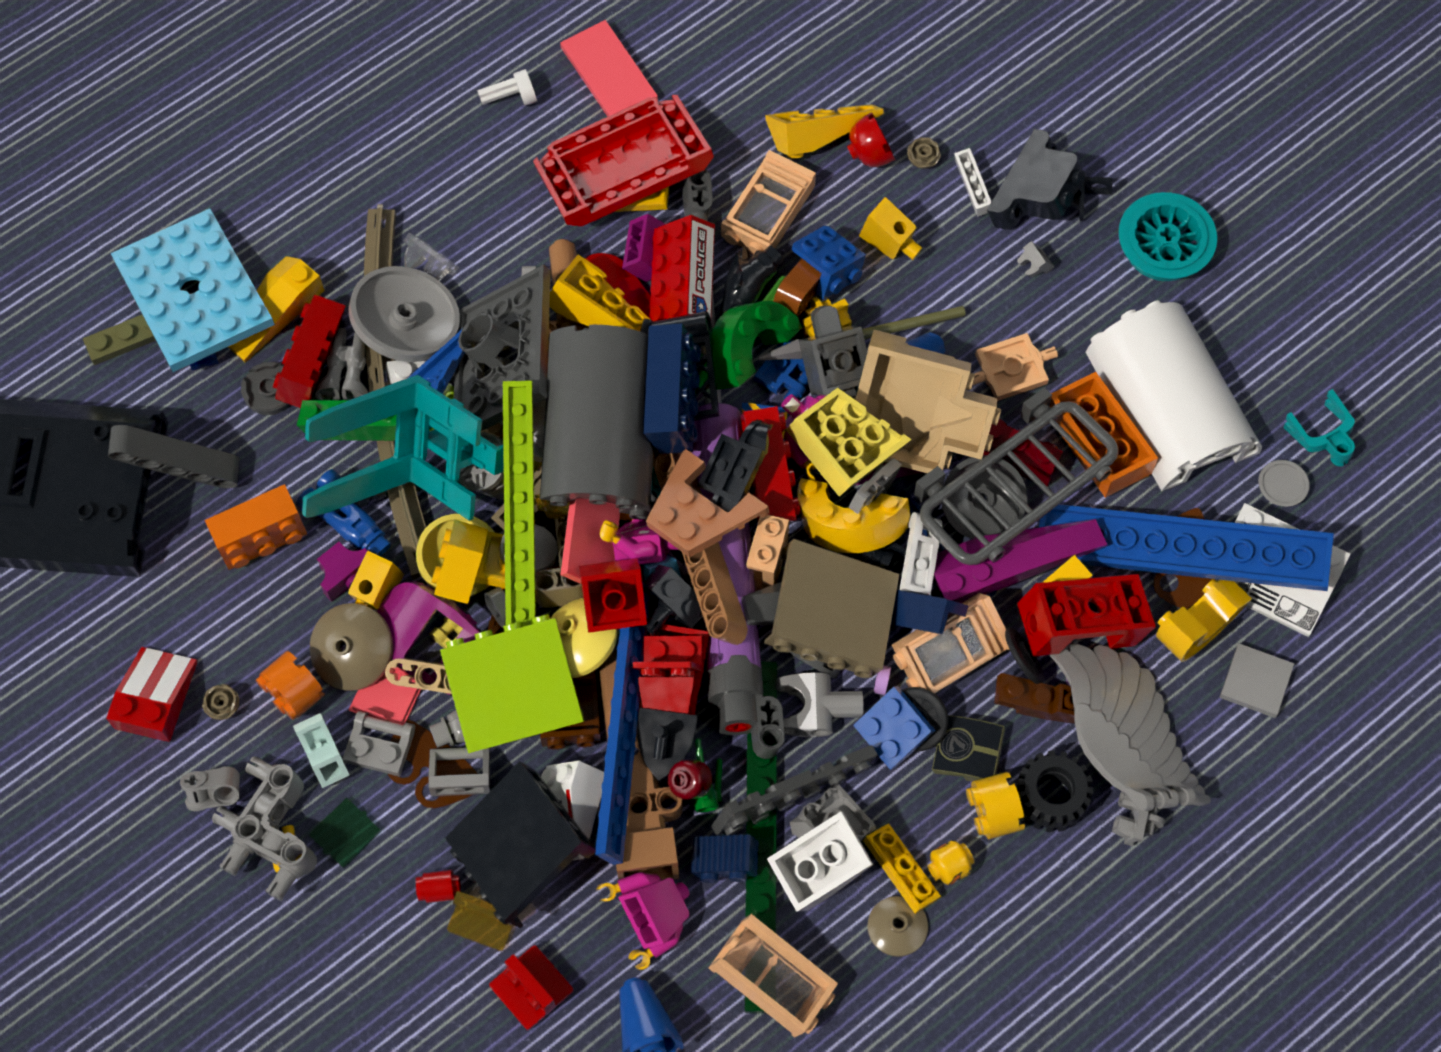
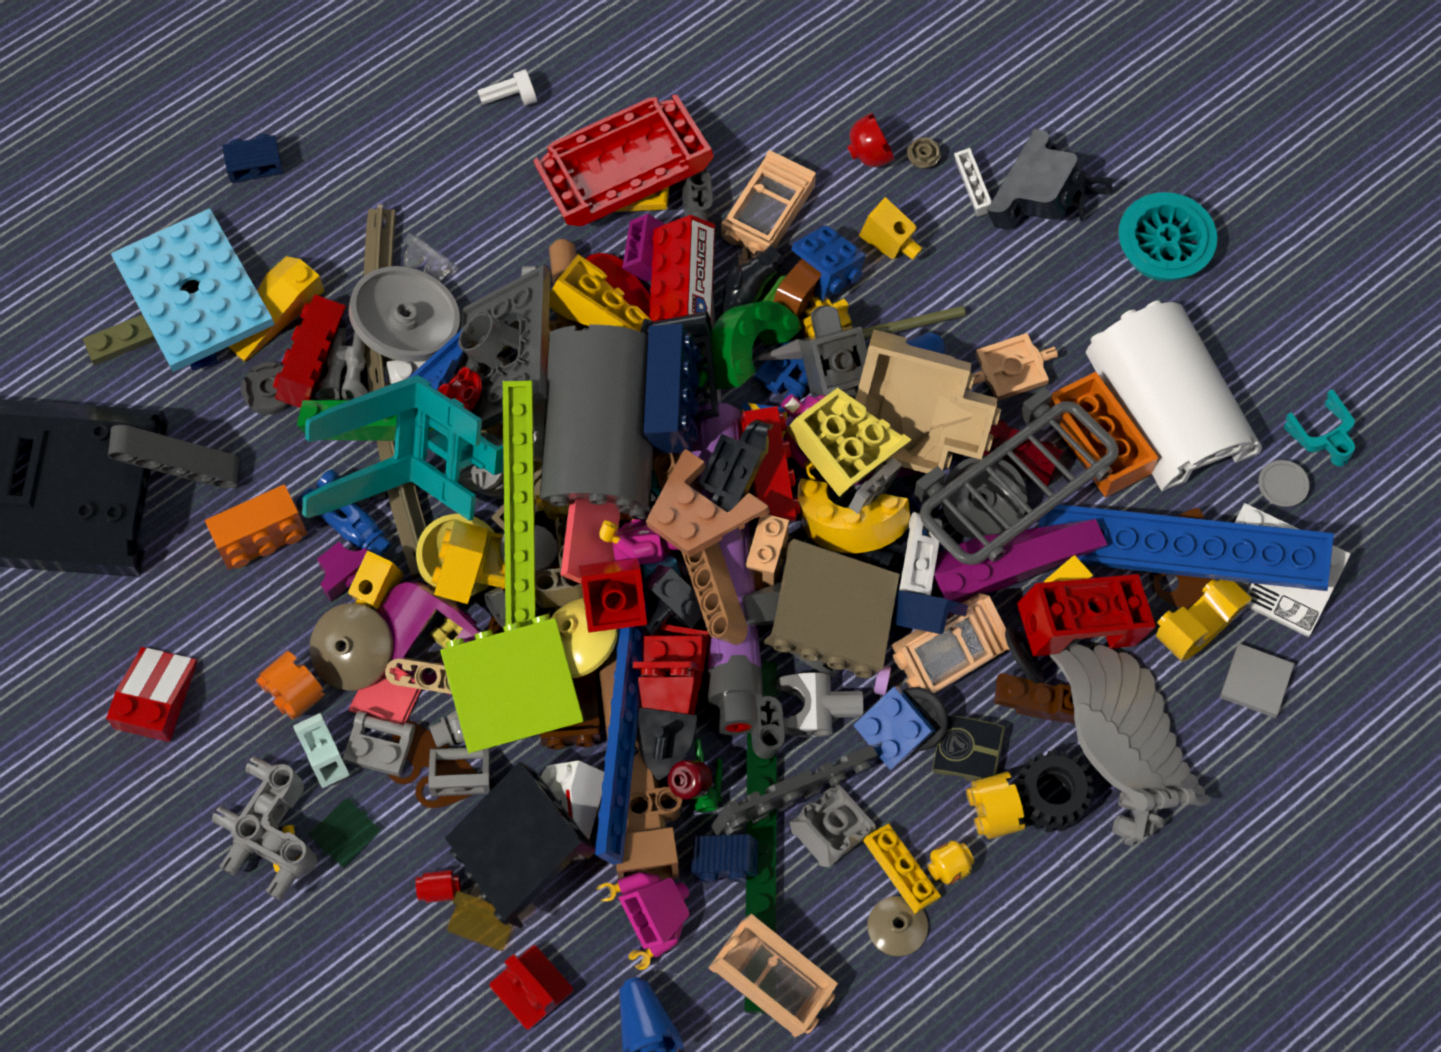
light grey piece [180,767,240,811] -> none
dark tan plate [202,684,239,720] -> none
coral tile [560,20,658,117] -> none
yellow wedge [765,105,884,158] -> none
white slope [767,811,873,912] -> none
light grey tile [1017,241,1054,277] -> none
none -> dark blue brick [222,134,283,184]
none -> red dish [438,367,482,411]

